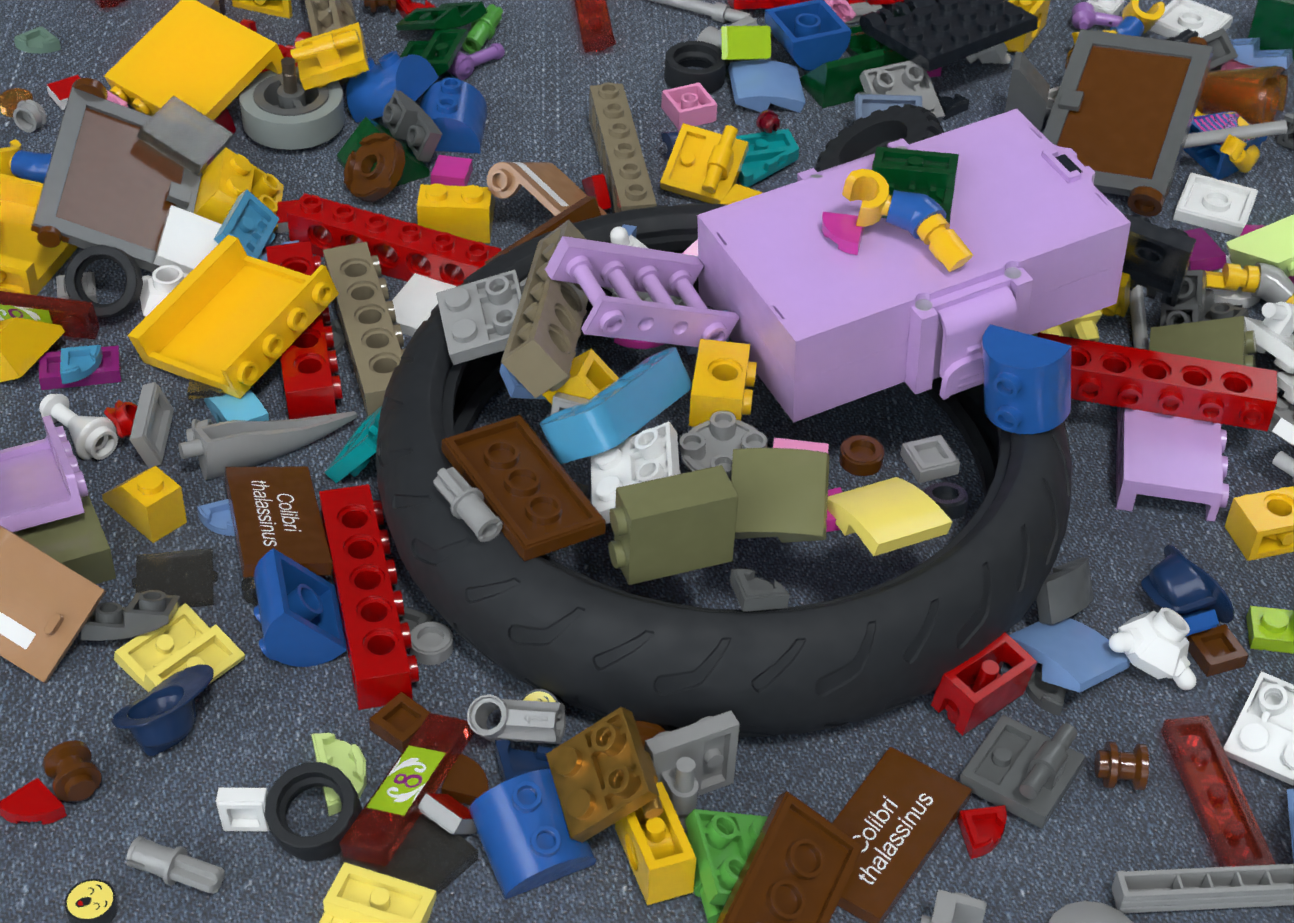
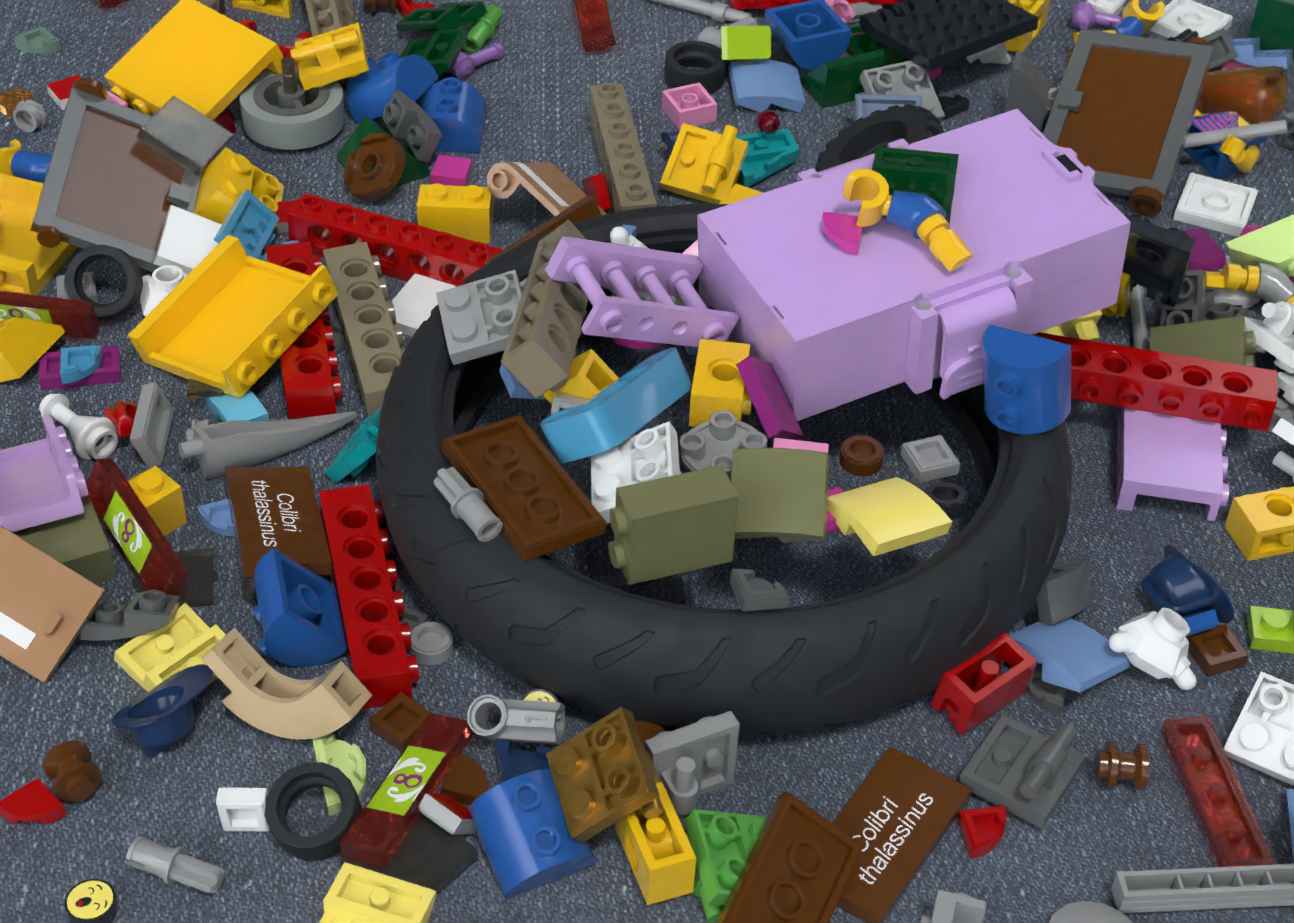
none -> clear red plate [86,458,189,596]
none -> tan arch [201,627,372,739]
none -> magenta tile [736,356,804,440]

